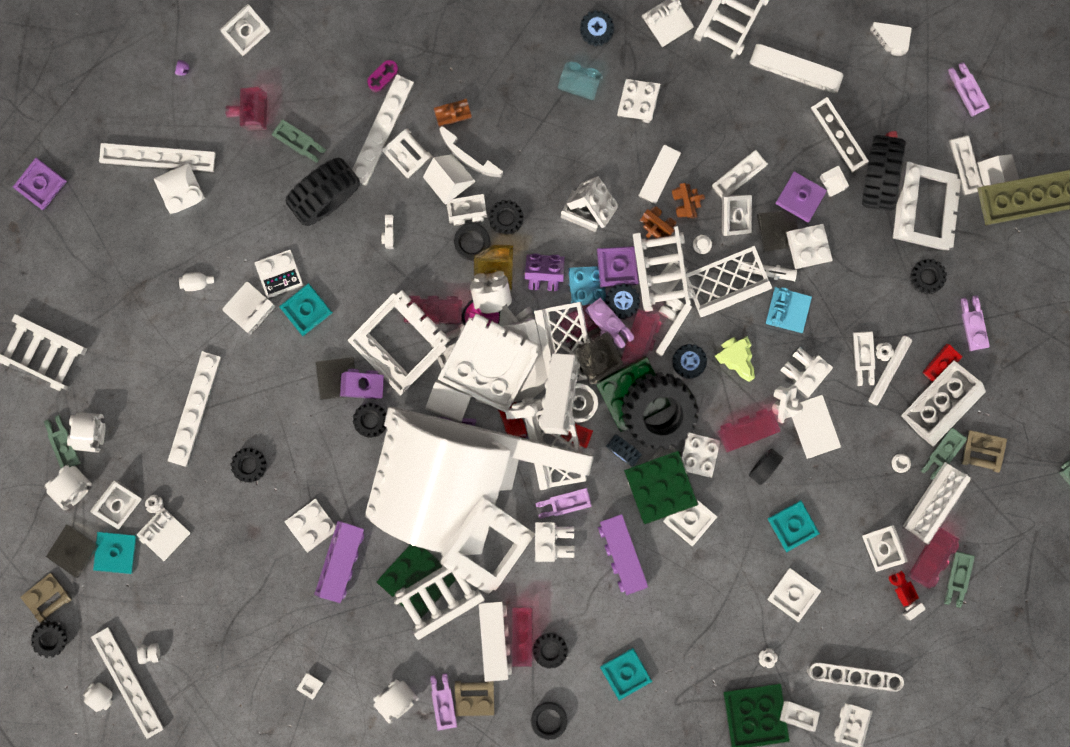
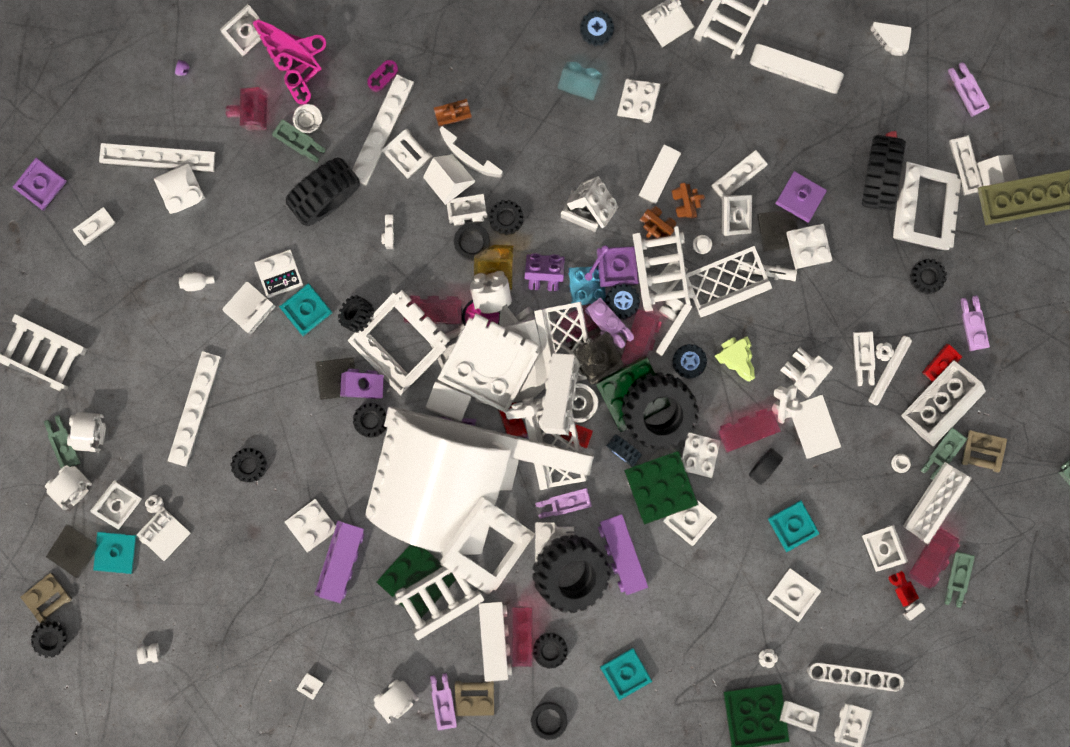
white head [83,683,113,712] -> none
white plate [91,627,165,739] -> none
medium azure hinge [766,287,812,334] -> none
white brick [811,97,869,173] -> none
white panel [819,166,849,197] -> none
none -> white plate [73,207,116,246]
none -> dark pink piece [253,20,326,105]
none -> white hair [293,103,322,133]
none -> black tyre [338,295,374,333]
none -> black tyre [532,535,611,613]
none -> medium lavender hinge [584,245,609,281]

